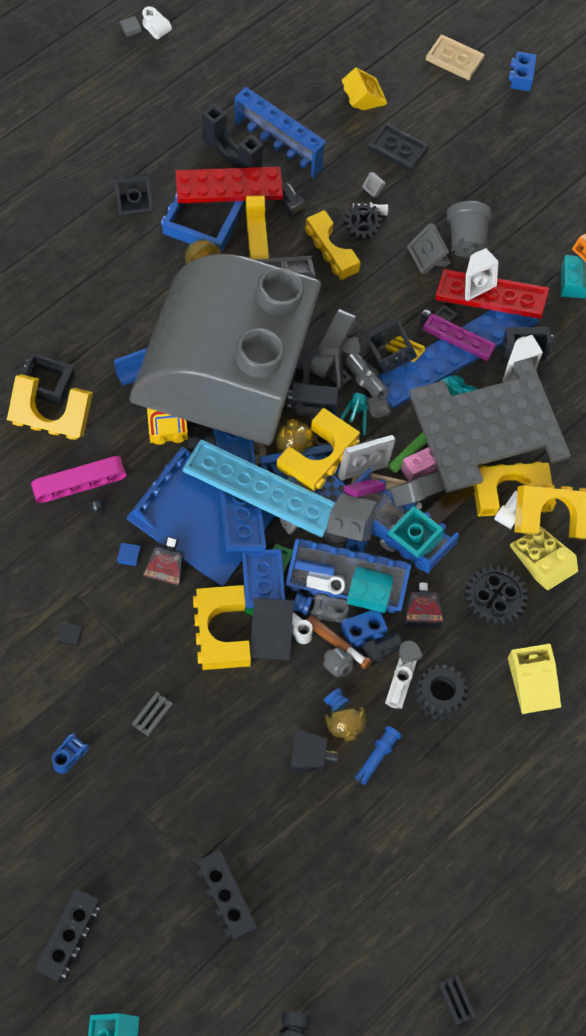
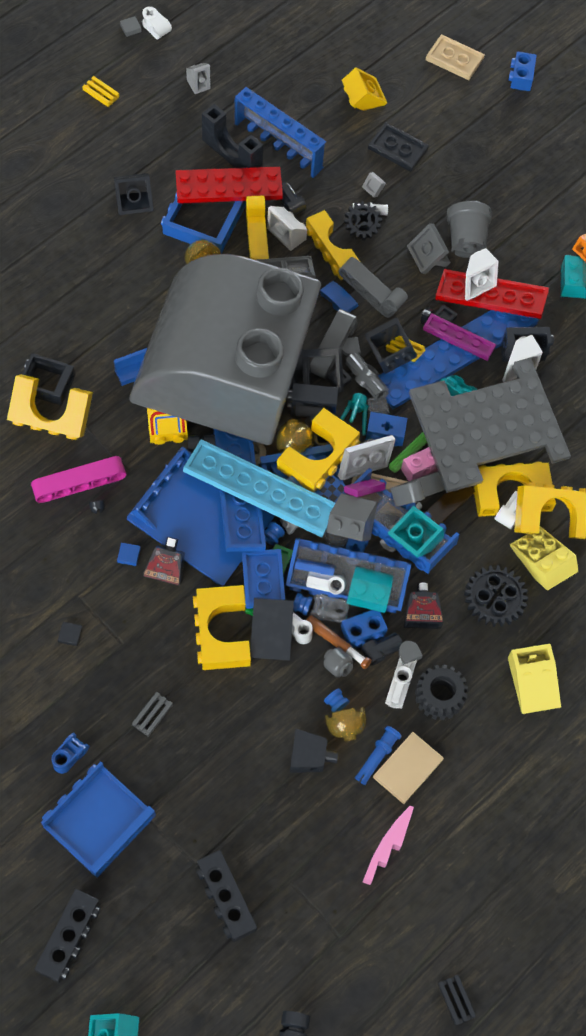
none -> blue panel [41,762,156,878]
none -> yellow tile [82,76,119,107]
none -> light grey slope [186,63,210,94]
none -> blue wheel [264,522,285,546]
none -> white slope [267,206,307,251]
none -> blue slope [320,281,358,313]
none -> dark grey beam [338,257,408,318]
none -> bright pink slope [363,806,414,885]
none -> blue brick [366,412,408,446]
none -> tan tile [373,732,444,804]

